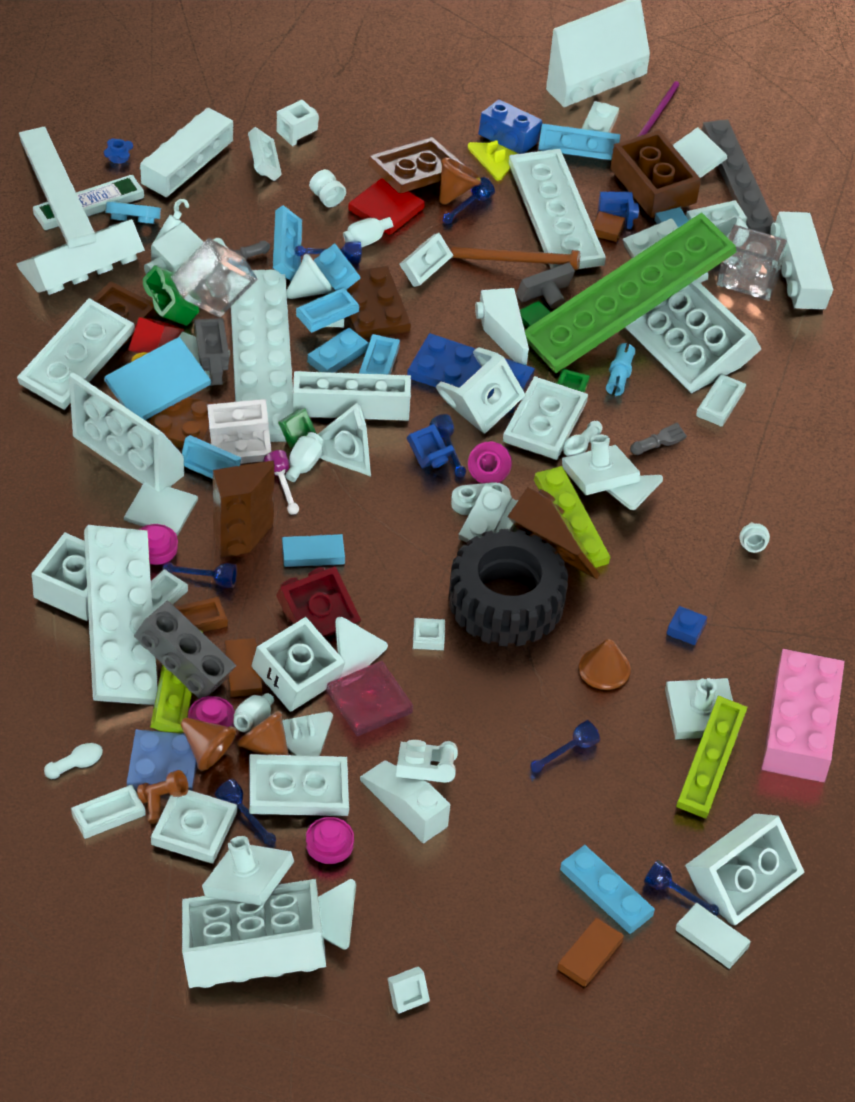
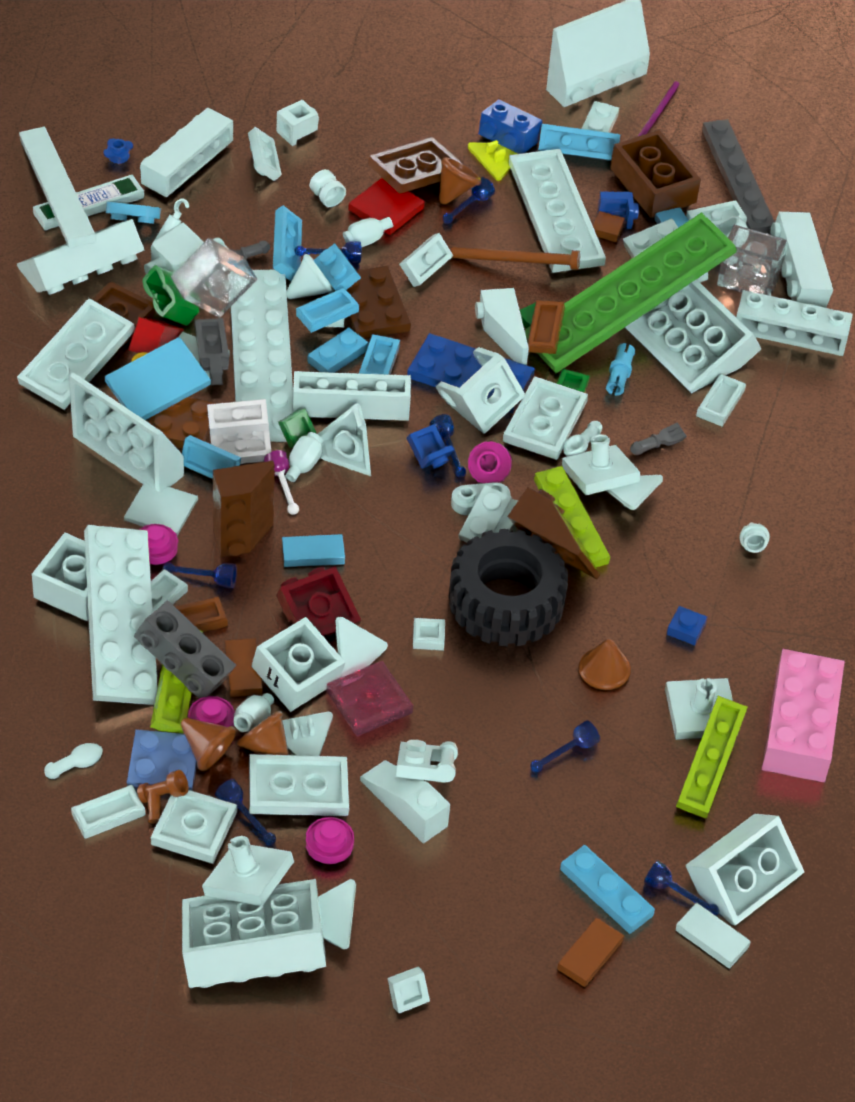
dark grey tile [516,262,575,309] -> none
light aqua piece [673,127,728,178] -> none
none -> dark orange tile [528,300,565,354]
none -> light aqua brick [736,290,853,356]

